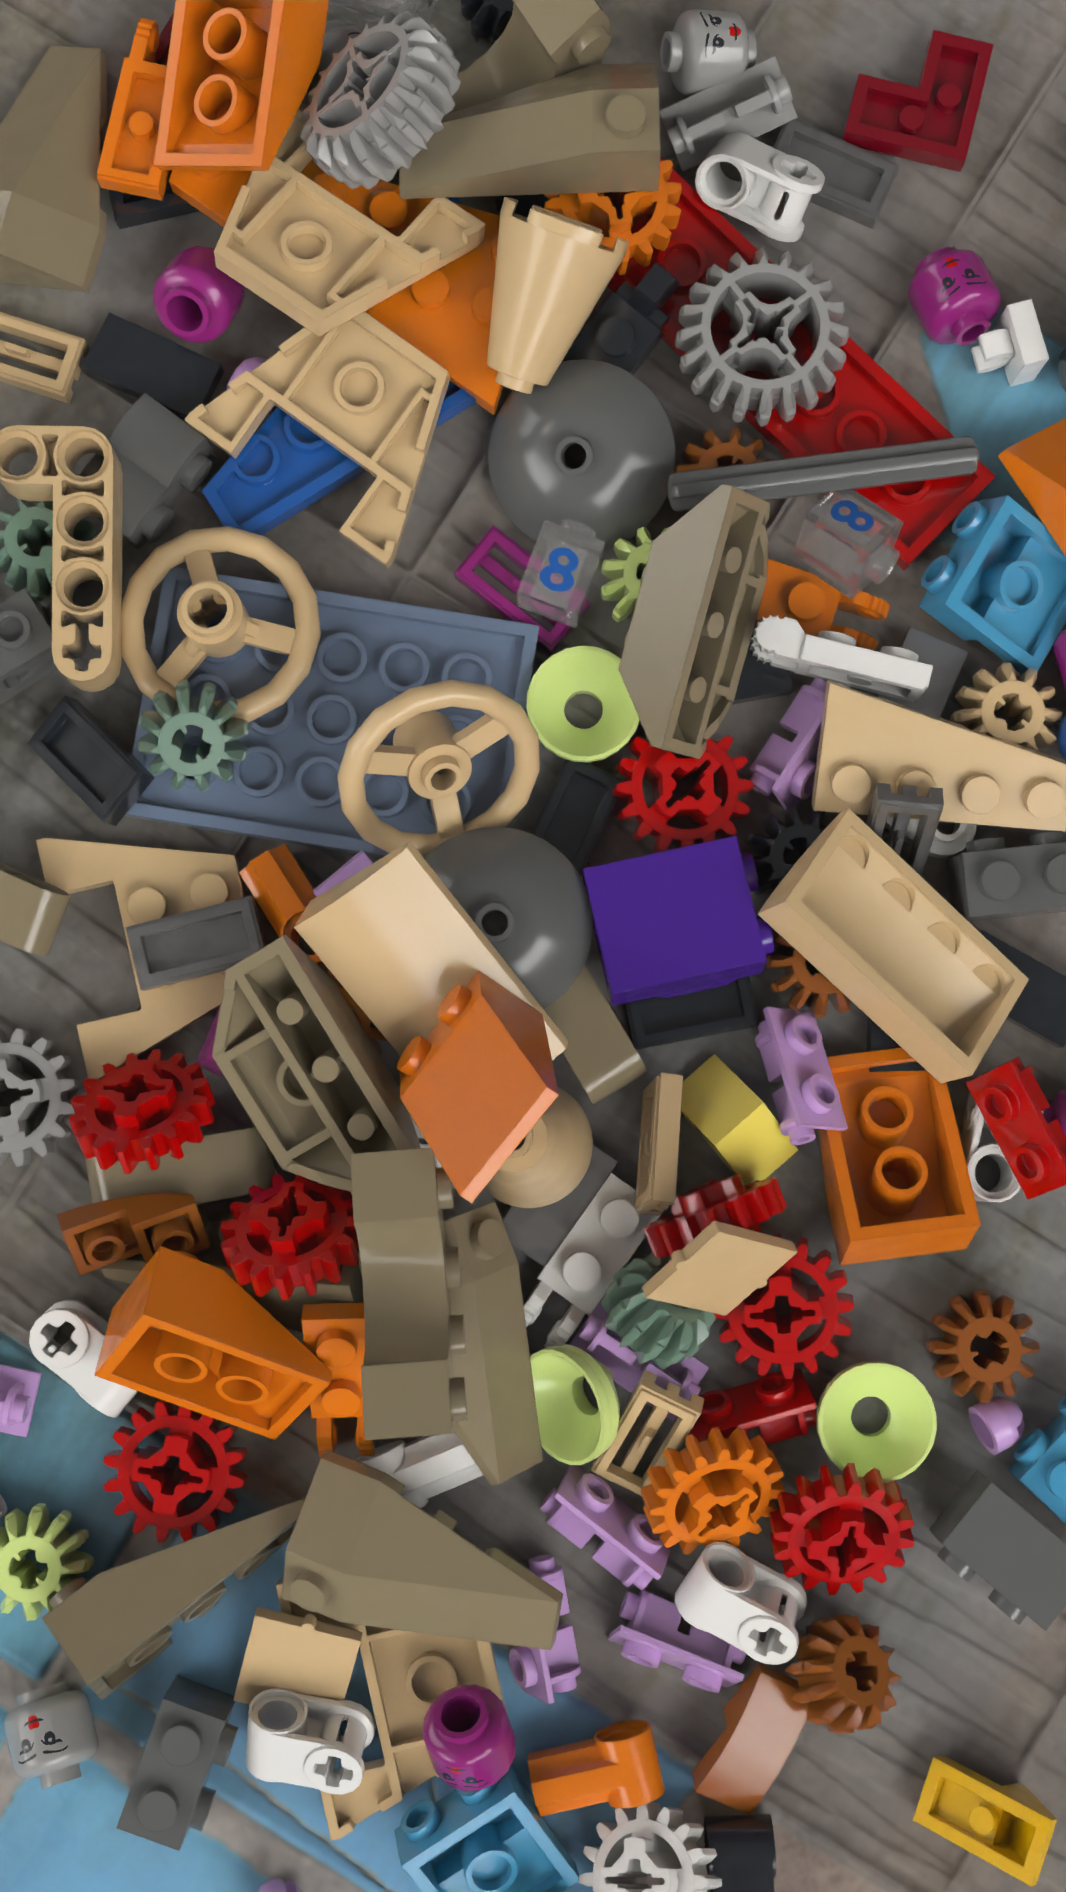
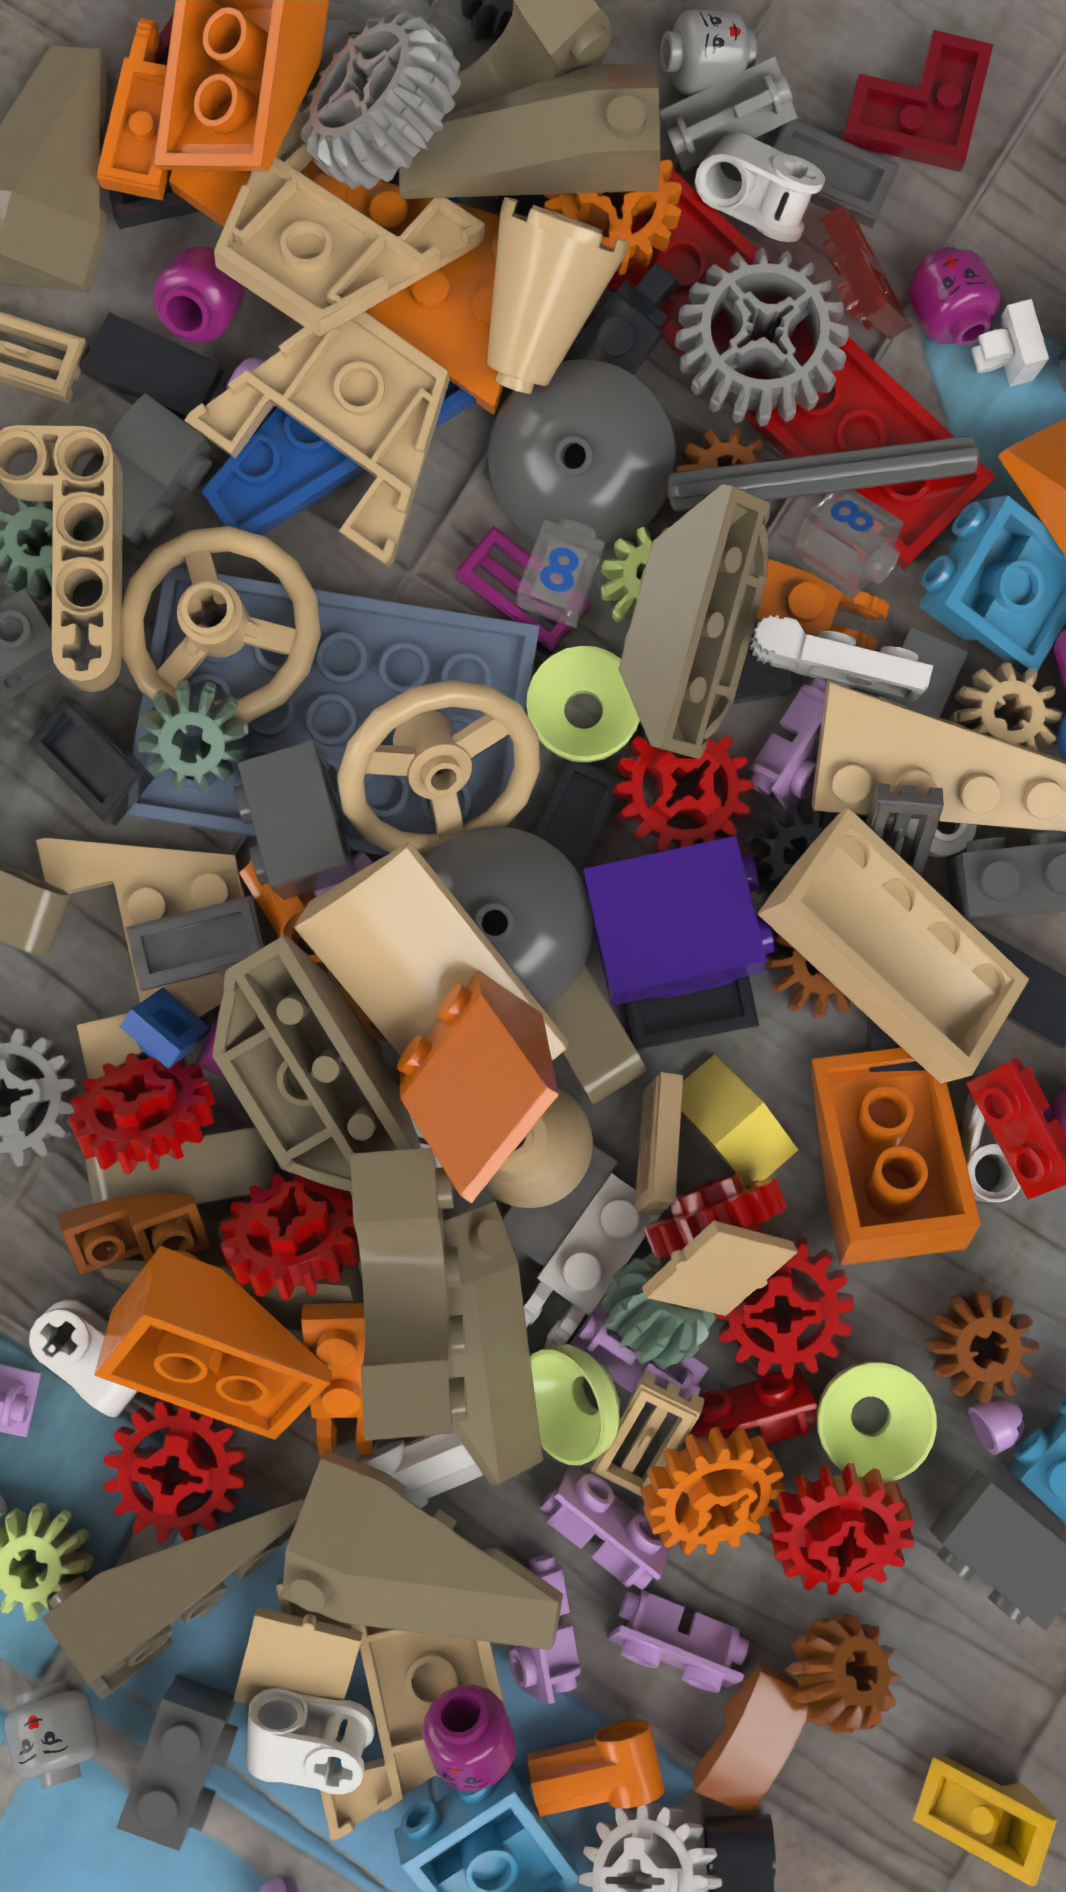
white piece [675,1542,807,1665] -> none
lavender hinge [755,1007,848,1145] -> none
none -> blue plate [119,987,211,1069]
none -> dark grey brick [234,740,356,900]
none -> clear red plate [821,205,912,340]

